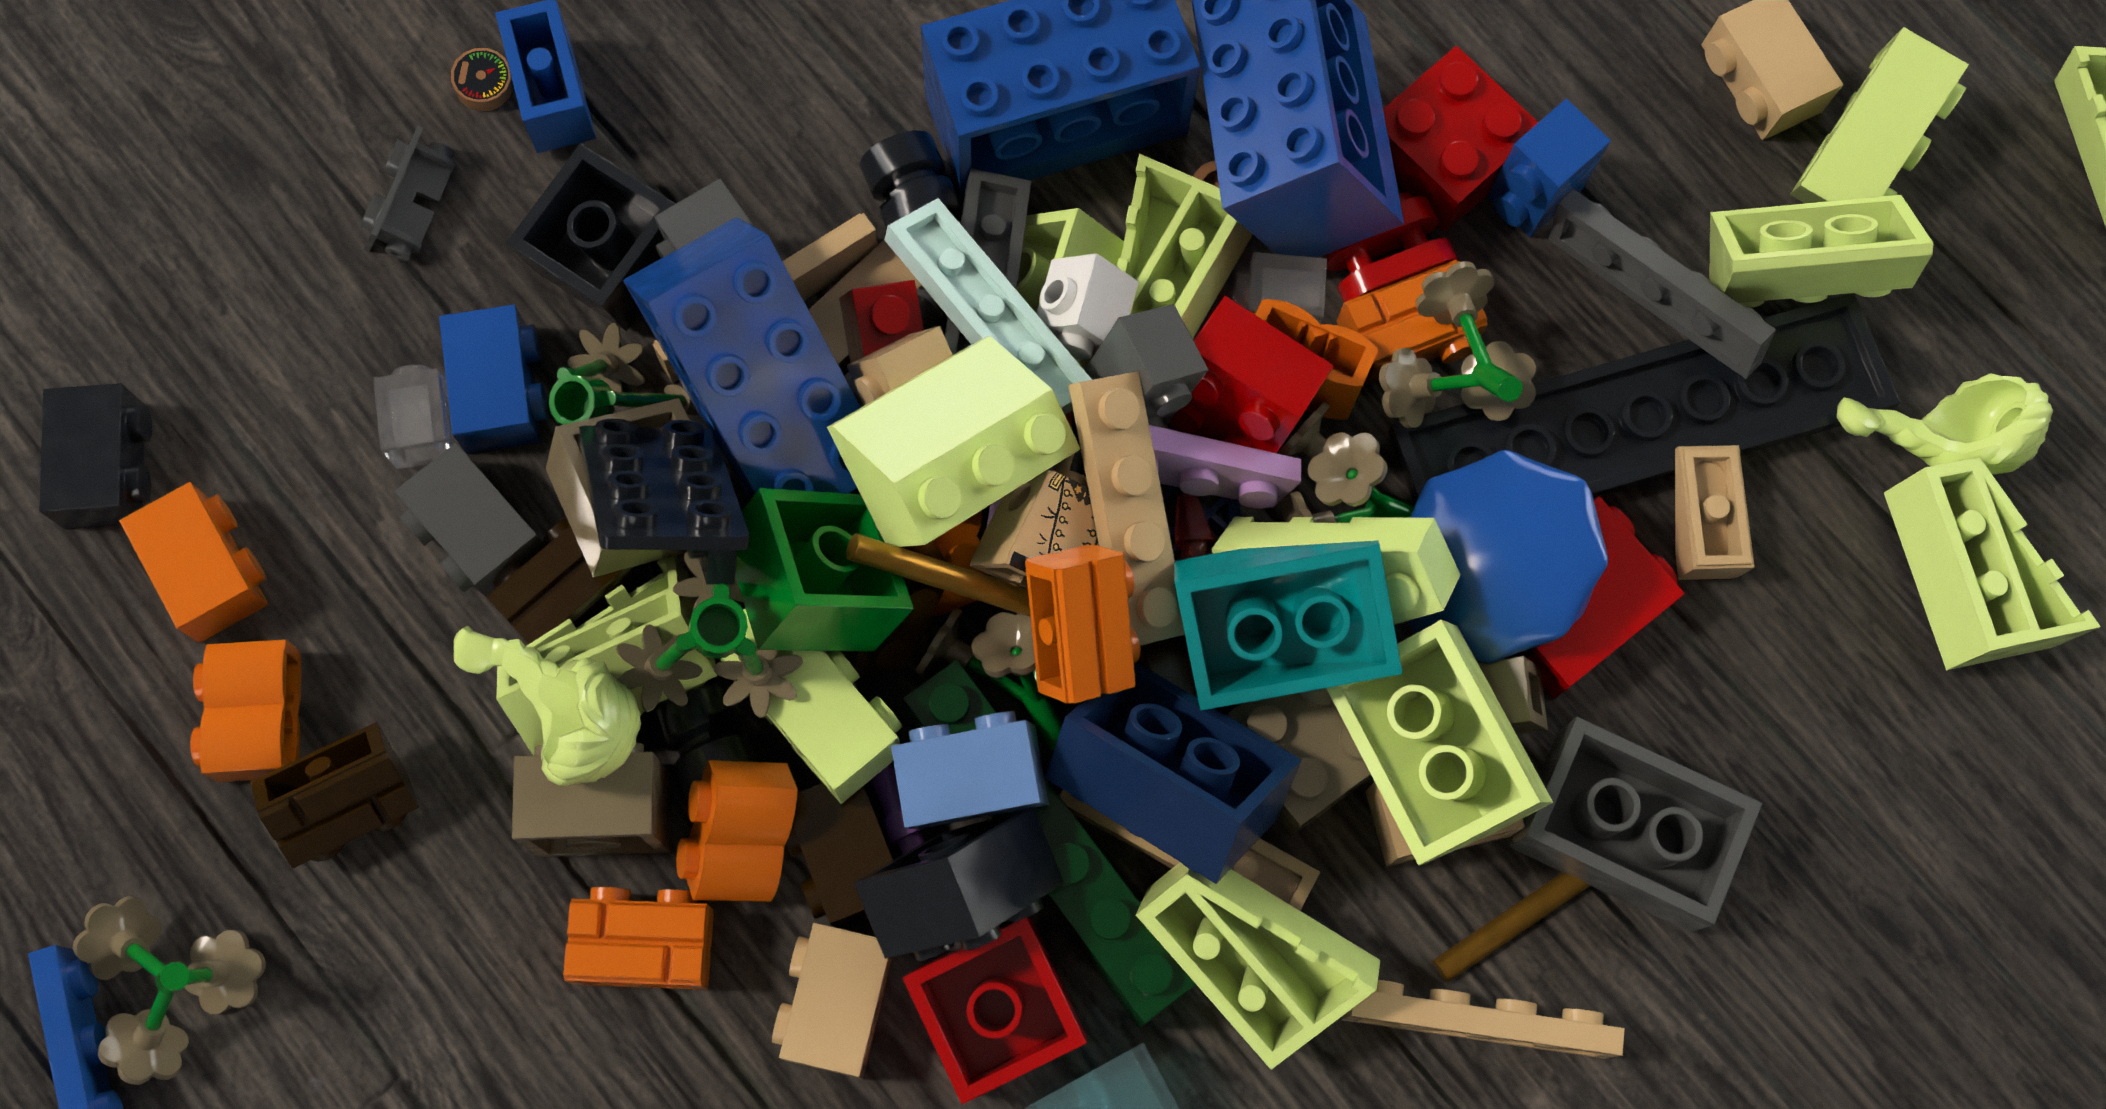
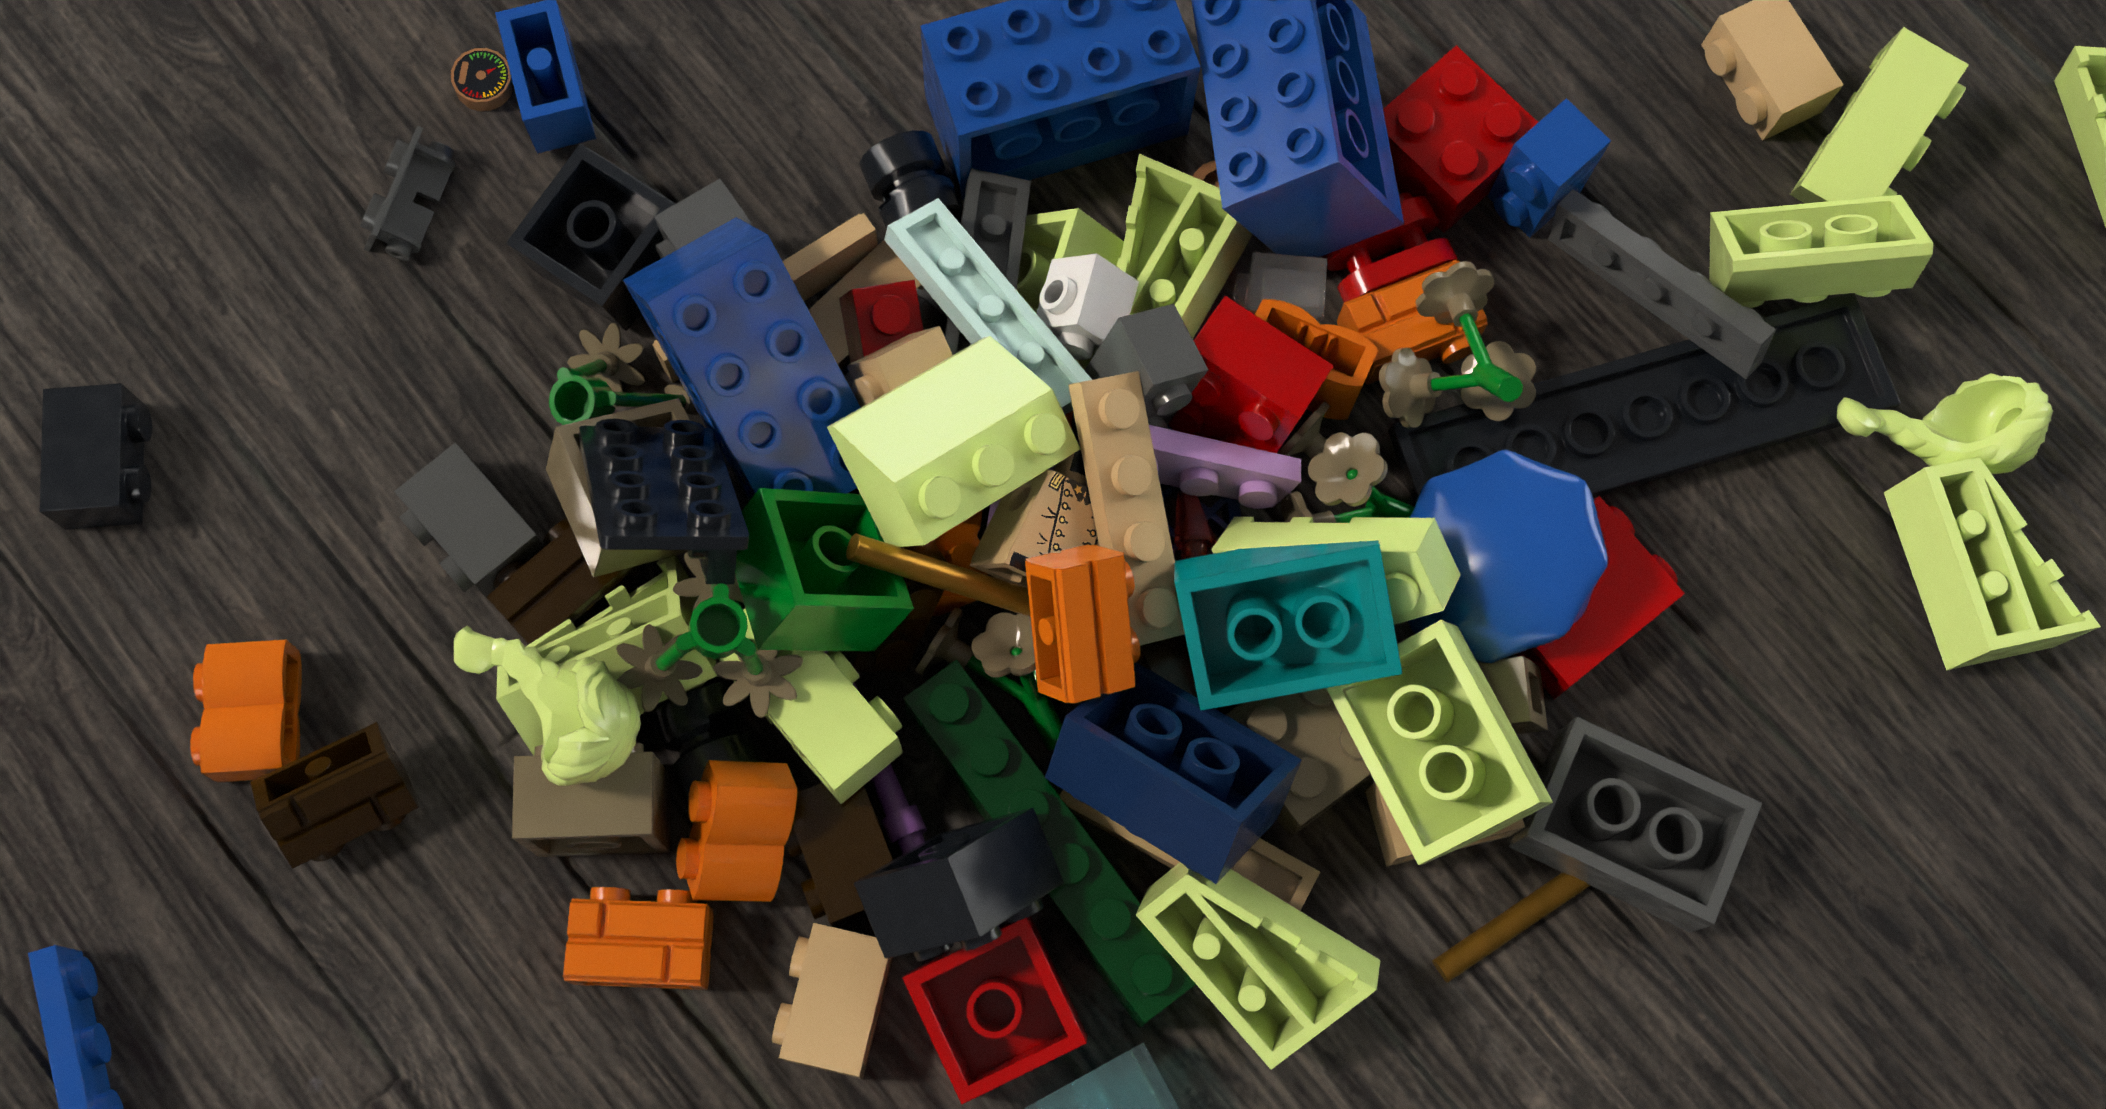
dark tan plant [73,896,266,1085] -> none
orange brick [119,482,269,643] -> none
clear brick [373,365,458,469] -> none
blue brick [439,304,549,454] -> none
medium blue brick [891,711,1049,830] -> none
tan plate [1342,980,1625,1059] -> none
tan slope [1675,445,1755,580] -> none

